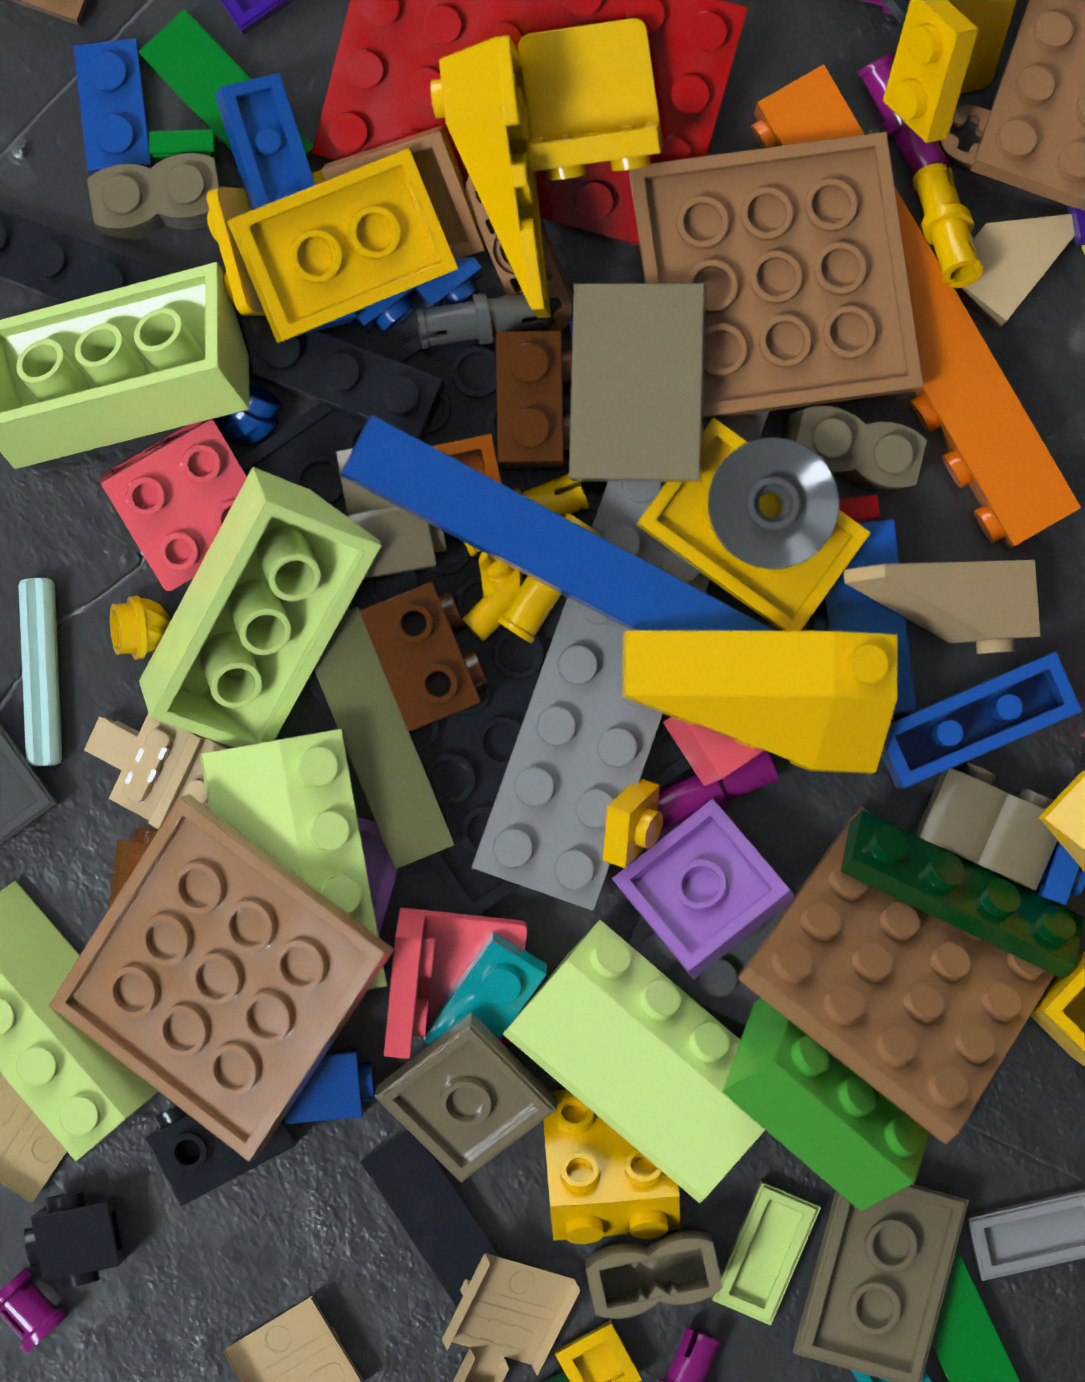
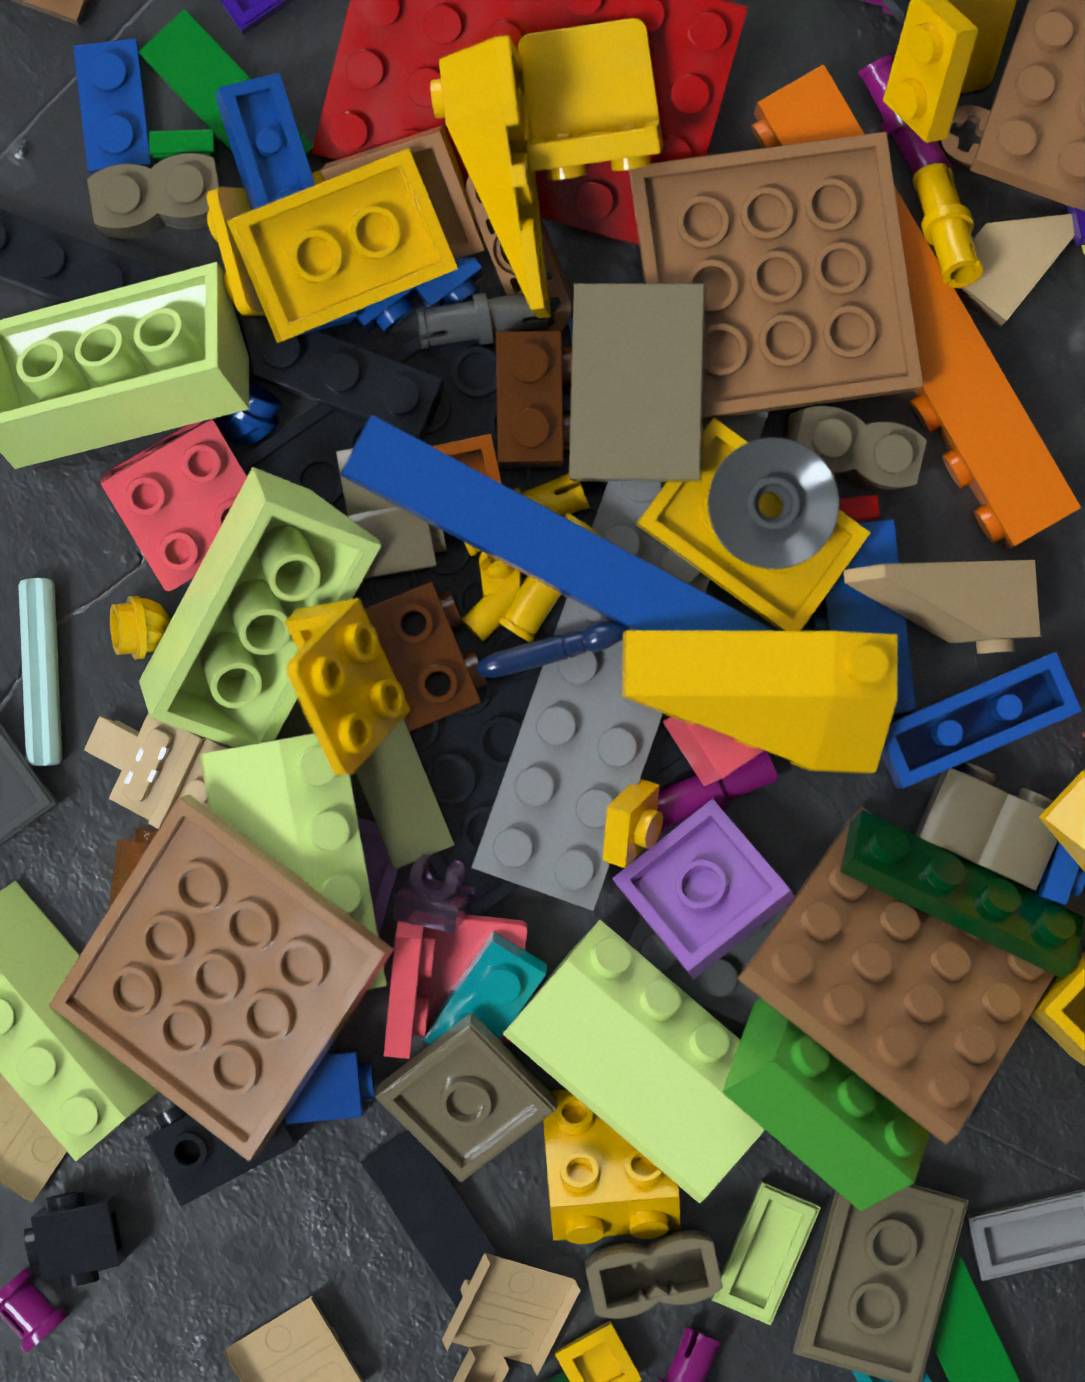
none -> yellow bracket [285,598,411,776]
none -> clear purple tile [393,854,475,933]
none -> dark blue piece [476,622,630,678]

